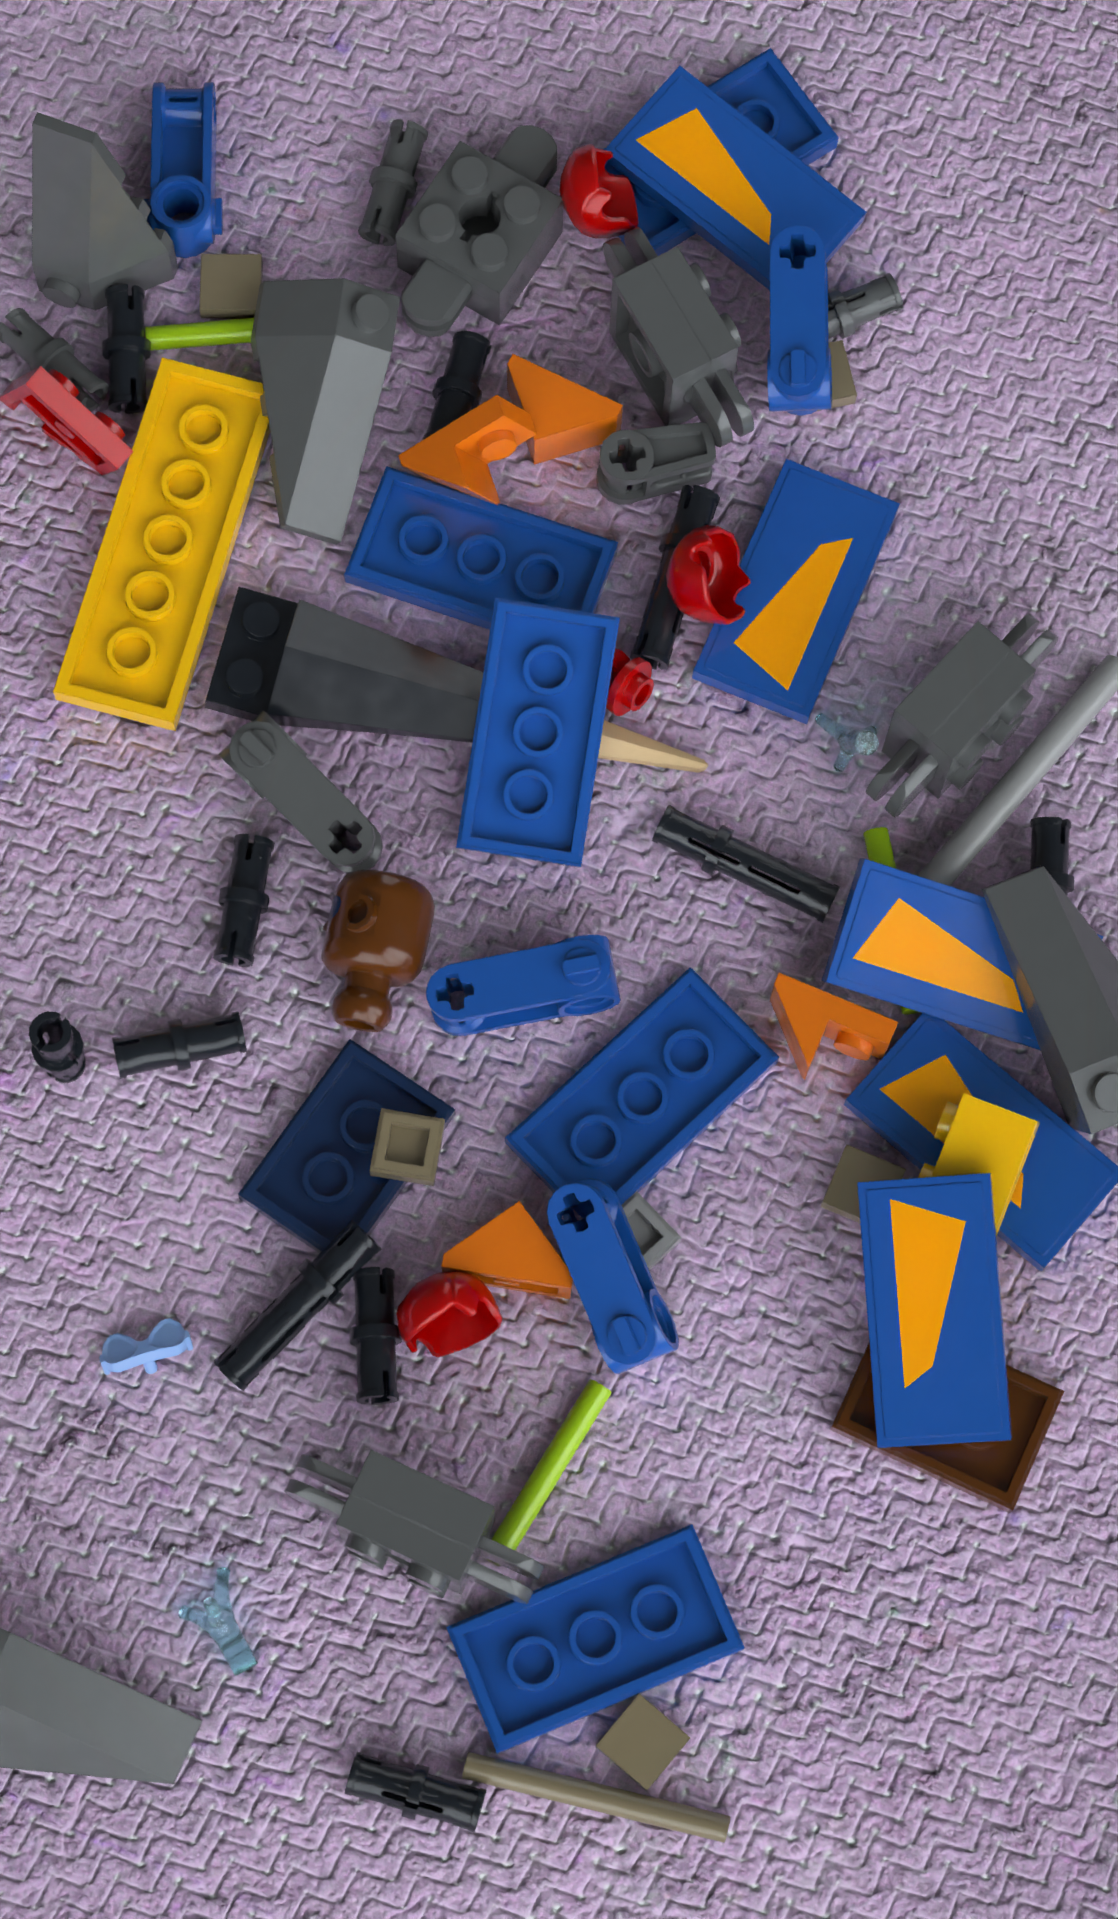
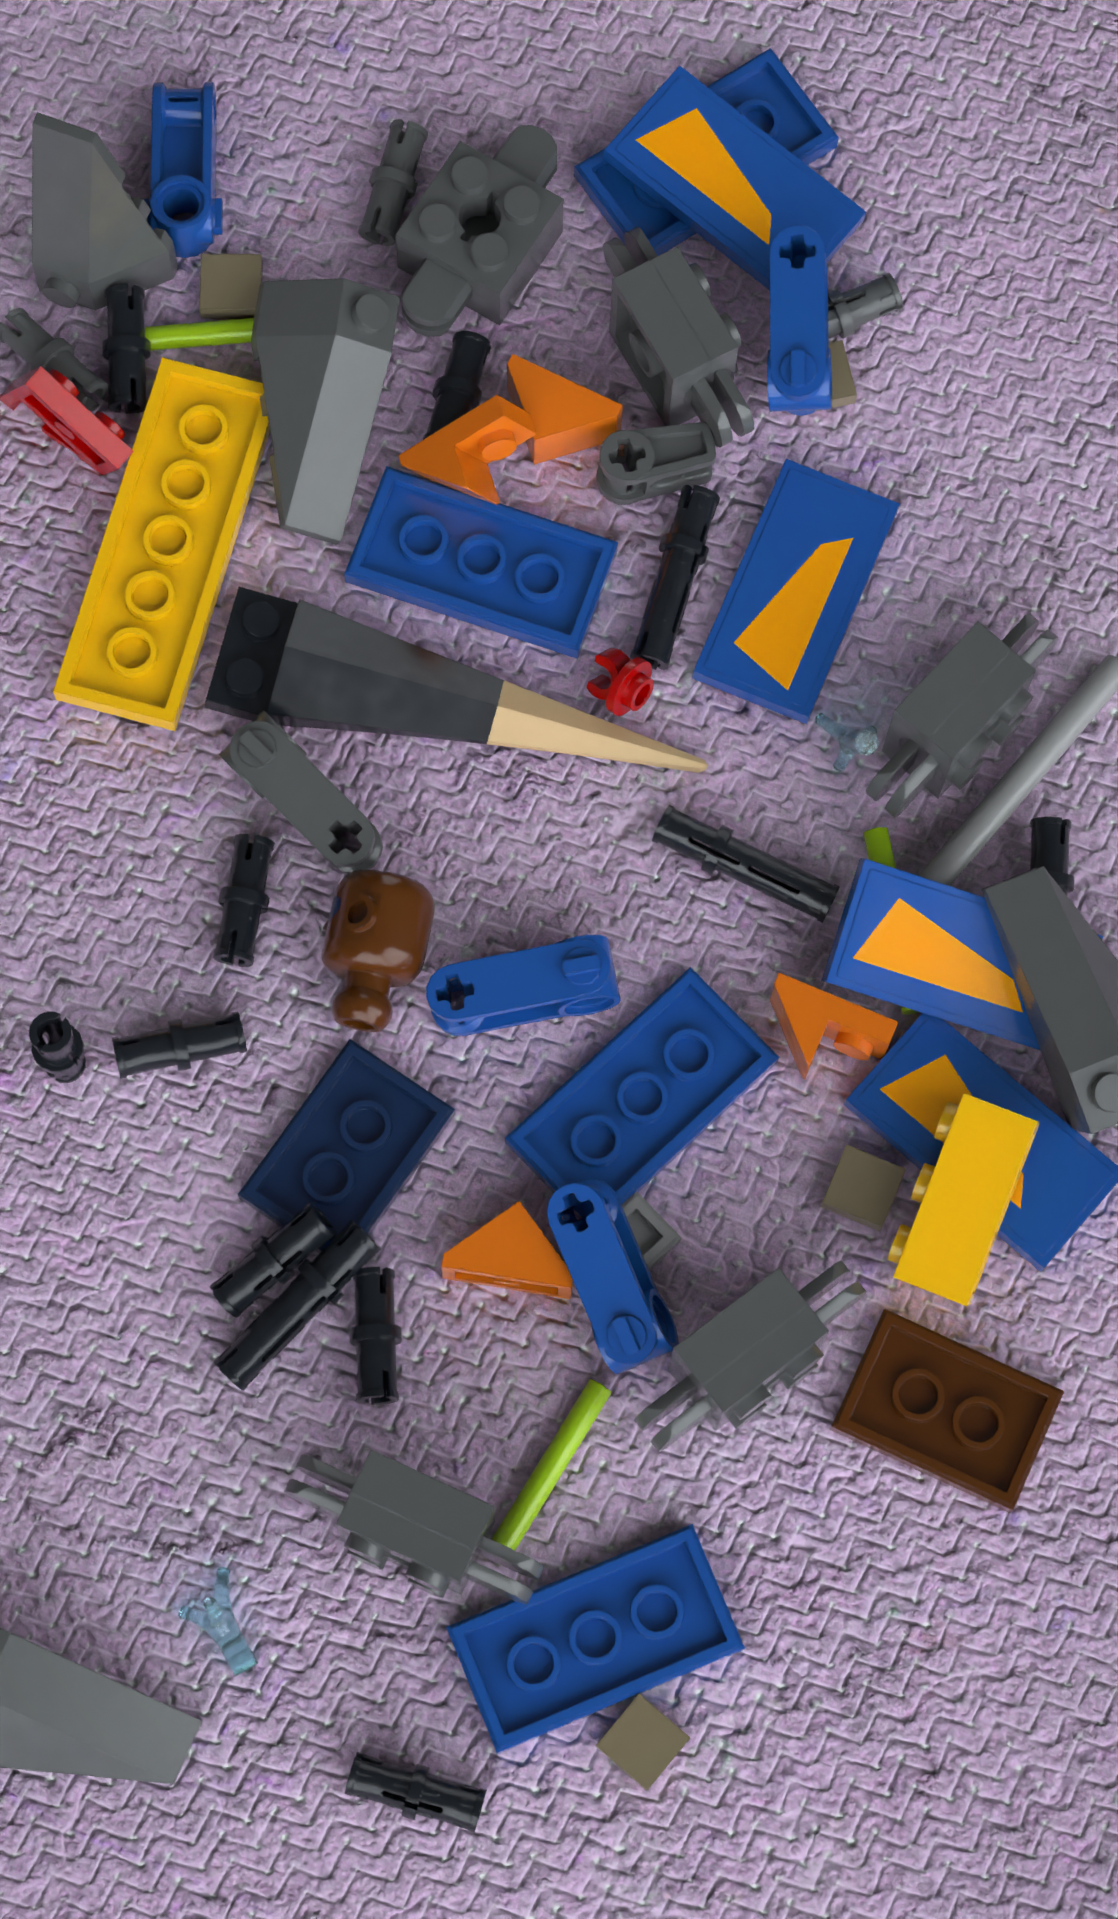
light blue piece [99,1318,193,1375] -> none
dark tan tile [370,1108,445,1186] -> none
red hair [396,1271,503,1357] -> none
blue tile [456,598,620,868] -> none
dark tan bar [462,1752,731,1843] -> none
red hair [559,144,639,239] -> none
red hair [666,525,750,625] -> none
blue tile [857,1173,1012,1448] -> none
none -> black pin [210,1202,337,1318]
none -> dark grey brick [634,1260,866,1452]

